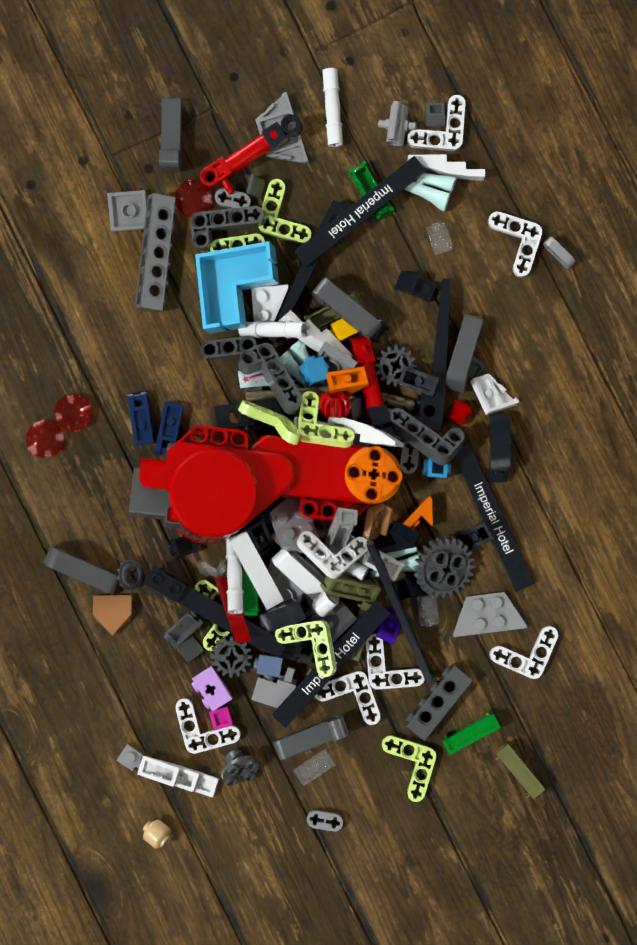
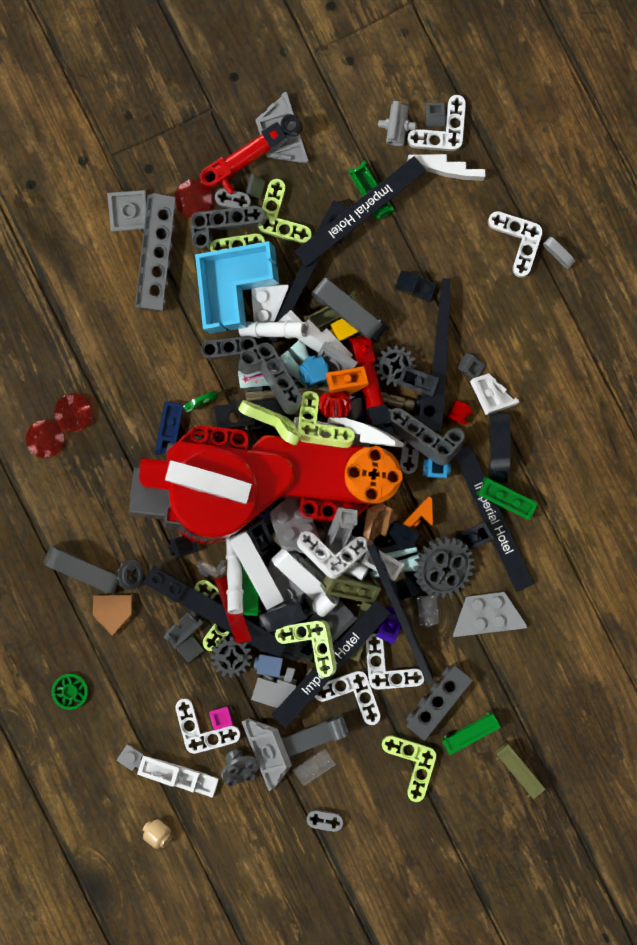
dark blue plate [127,391,154,446] -> none
dark grey beam [159,98,182,172] -> none
lavender brick [191,666,233,712] -> none
white piece [322,68,343,147] -> none
light aqua piece [404,172,457,212] -> none
clear bracket [426,222,453,255] -> none
dark grey beam [446,314,484,393] -> none
white beam [489,626,558,679] -> none
none -> green wheel [52,673,88,710]
none -> white slope [165,461,252,504]
none -> green wheel [183,391,218,413]
none -> light grey wing [242,718,292,791]
none -> green container [476,477,538,521]

